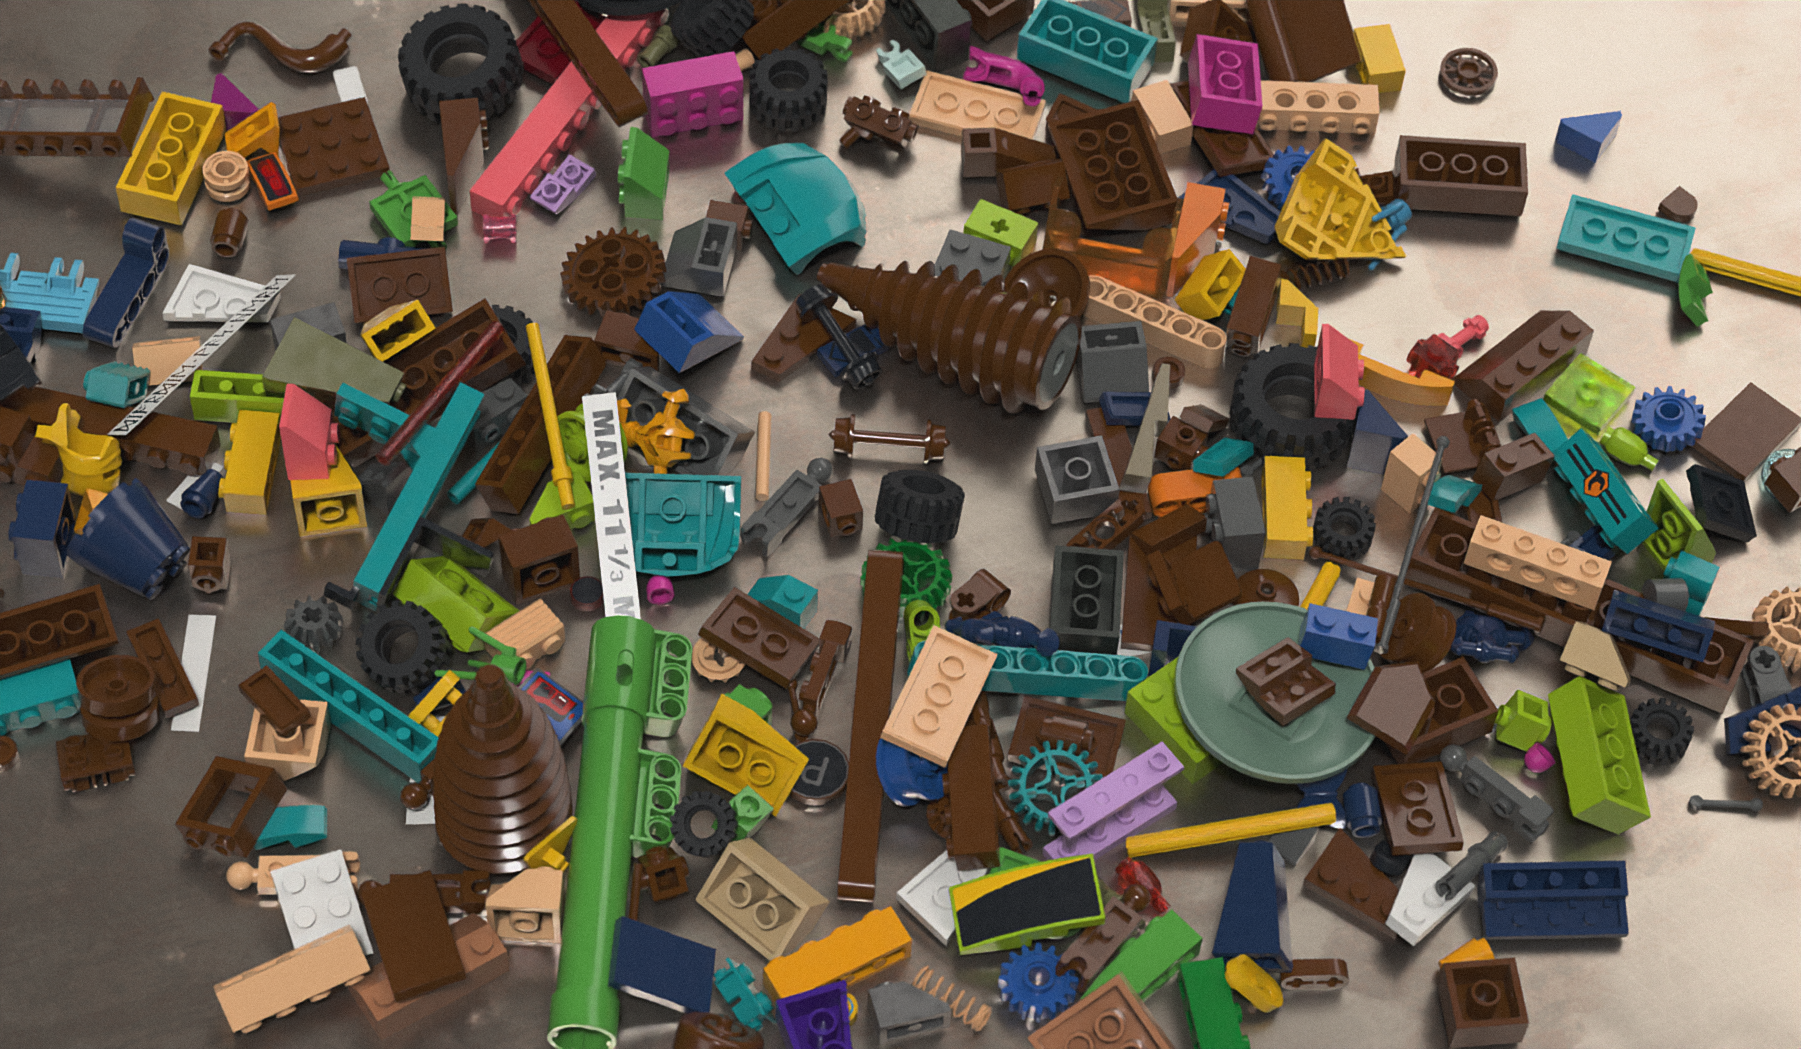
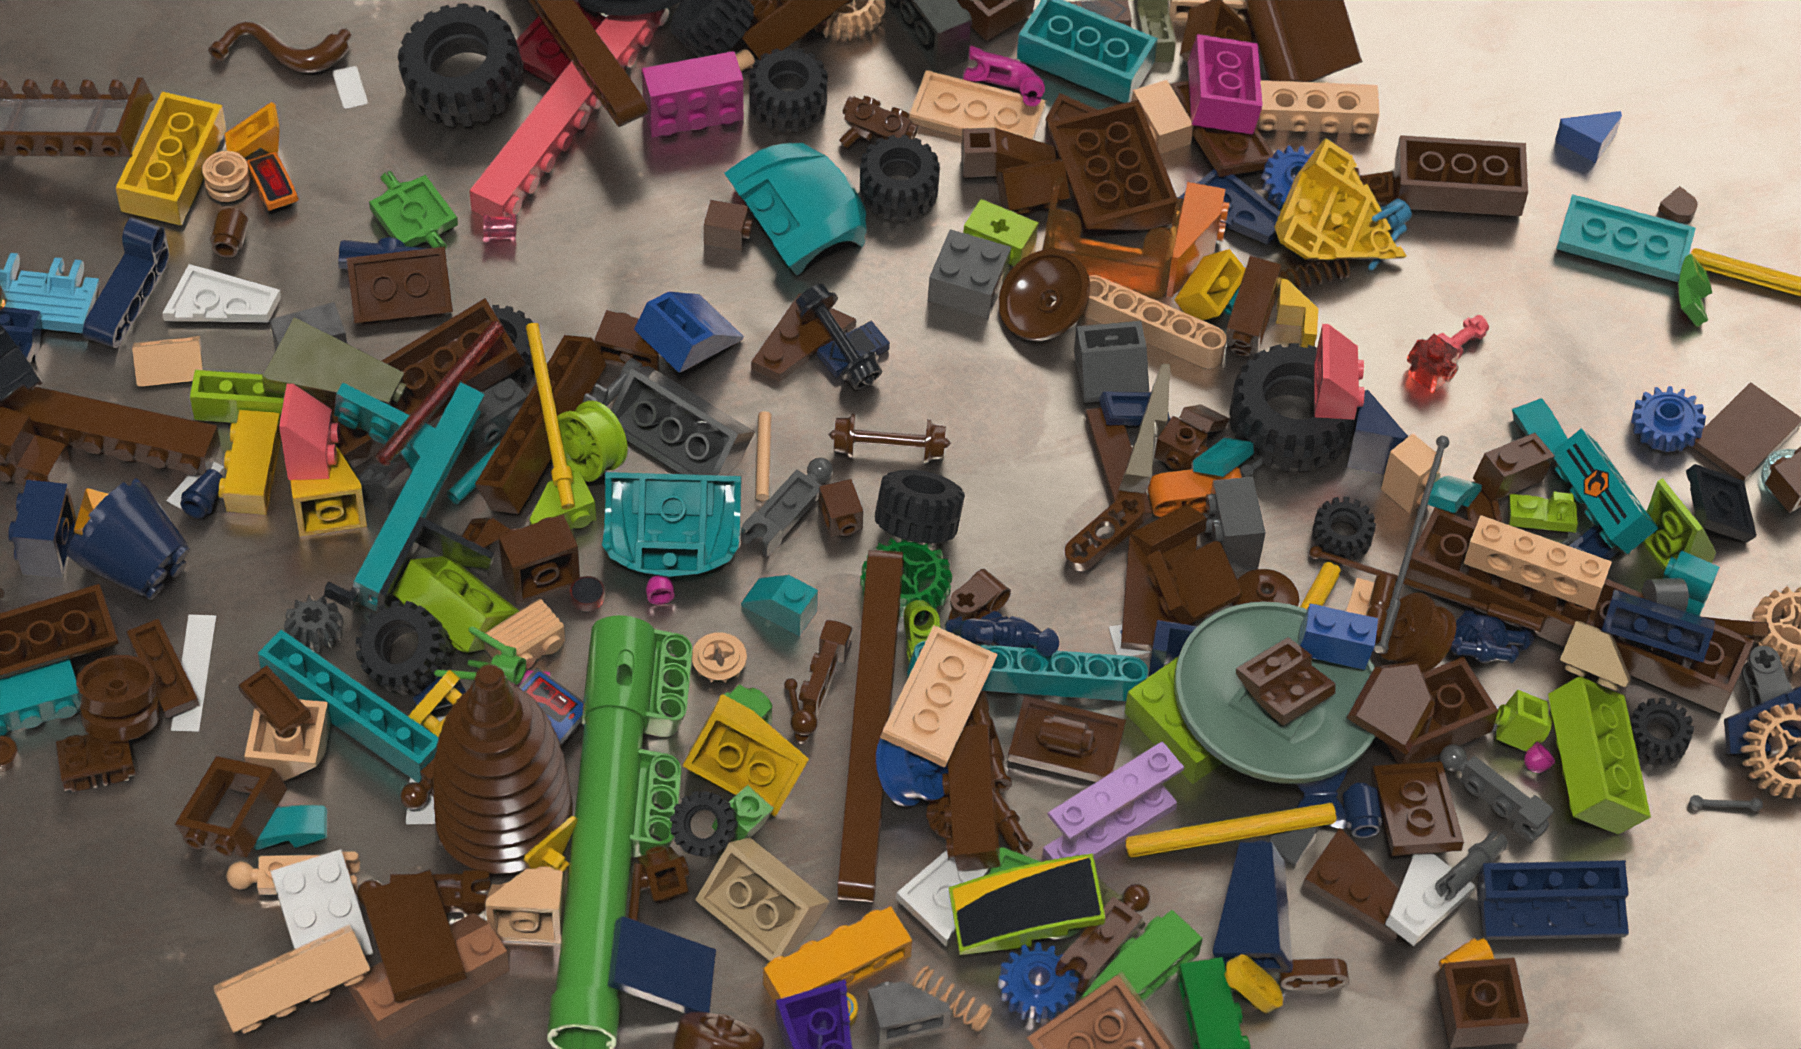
yellow piece [35,403,122,496] -> none
teal brick [83,361,150,408] -> none
white sticker [107,275,296,435] -> none
reddish brown brick [188,536,231,594] -> none
magenta slope [211,73,259,131] -> none
reddish brown plate [278,97,390,197] -> none
yellow slope [360,300,435,362] -> none
light nougat slope [410,196,445,241] -> none
reddish brown slope [439,98,489,216] -> none
lavender slope [530,154,597,215] -> none
reddish brown gear [560,227,667,317] -> none
white sticker [582,392,641,619] -> none
light orange piece [617,389,695,474] -> none
bright green slope [618,127,670,220] -> none
olive pin [637,25,680,68] -> none
dark grey slope [660,217,737,297] -> none
reddish brown plate [698,587,819,688] -> none
teal hinge [714,957,776,1031] -> none
black tile [789,739,849,806] -> none
bright green plate [796,22,853,62] -> none
reddish brown cone [817,261,1082,414] -> none
light aqua plate [876,40,927,89] -> none
teal gear [1008,740,1103,836] -> none
flat silver brick [1035,435,1120,524] -> none
pearl dark grey brick [1049,545,1124,655] -> none
clear red plant [1114,856,1171,915] -> none
reddish brown tile [1152,357,1185,390] -> none
yellow brick [1261,456,1313,560] -> none
light orange slope [1348,338,1455,406] -> none
yellow brick [1354,24,1406,93] -> none
black tile [1370,840,1412,875] -> none
reddish brown hinge [1424,399,1502,474] -> none
reddish brown wheel [1439,47,1498,96] -> none
reddish brown slope [1452,310,1594,422] -> none
clear neon green plate [1543,353,1635,435] -> none
lime plant [1599,426,1659,471] -> none
none -> black tyre [859,135,940,221]
none -> lime hinge [1508,491,1578,533]

